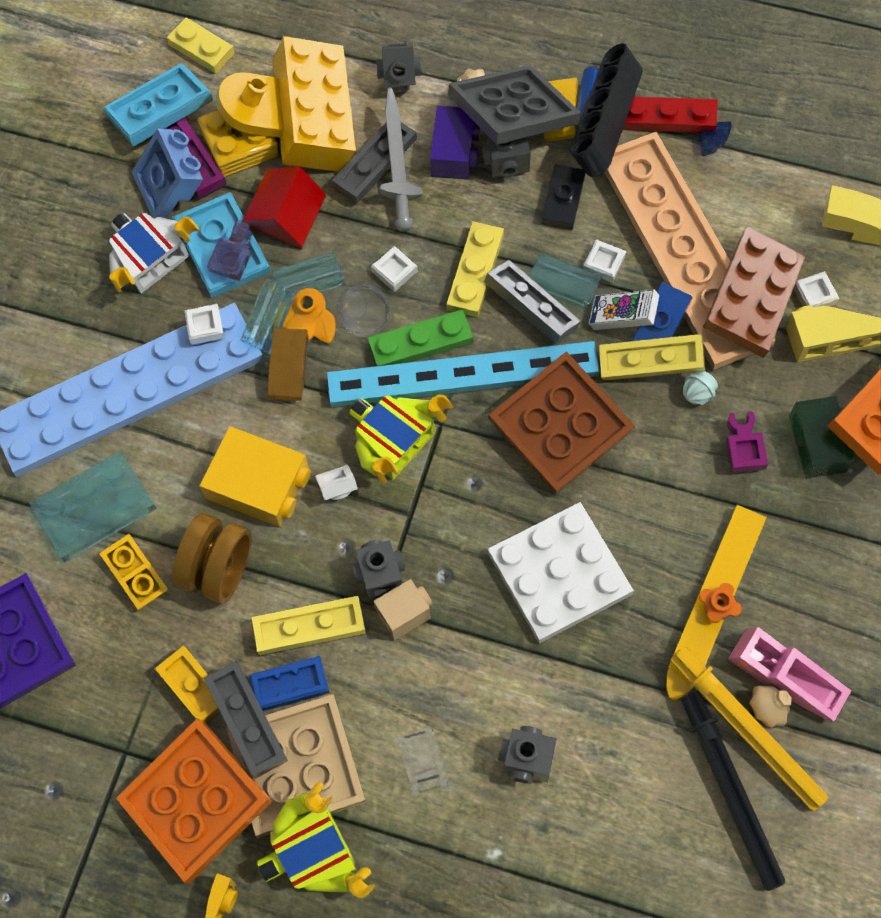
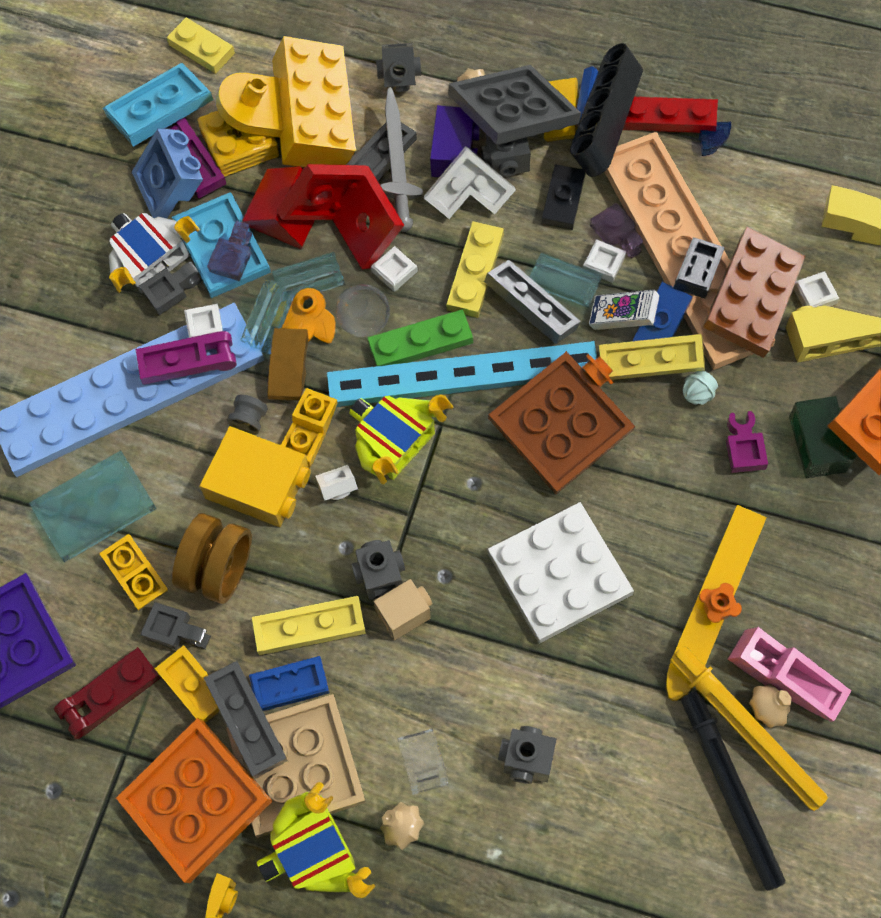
none -> dark red plate [54,647,161,739]
none -> magenta plate [135,331,237,385]
none -> dark grey plate [139,262,202,315]
none -> dark grey plate [140,602,211,650]
none -> dark grey wheel [226,395,268,435]
none -> red bracket [277,164,404,269]
none -> yellow slope [281,388,338,468]
none -> tan piece [380,802,424,850]
none -> white plate [424,146,516,219]
none -> orange plate [582,354,614,387]
none -> clear purple plate [590,203,643,259]
none -> plate [673,237,725,299]

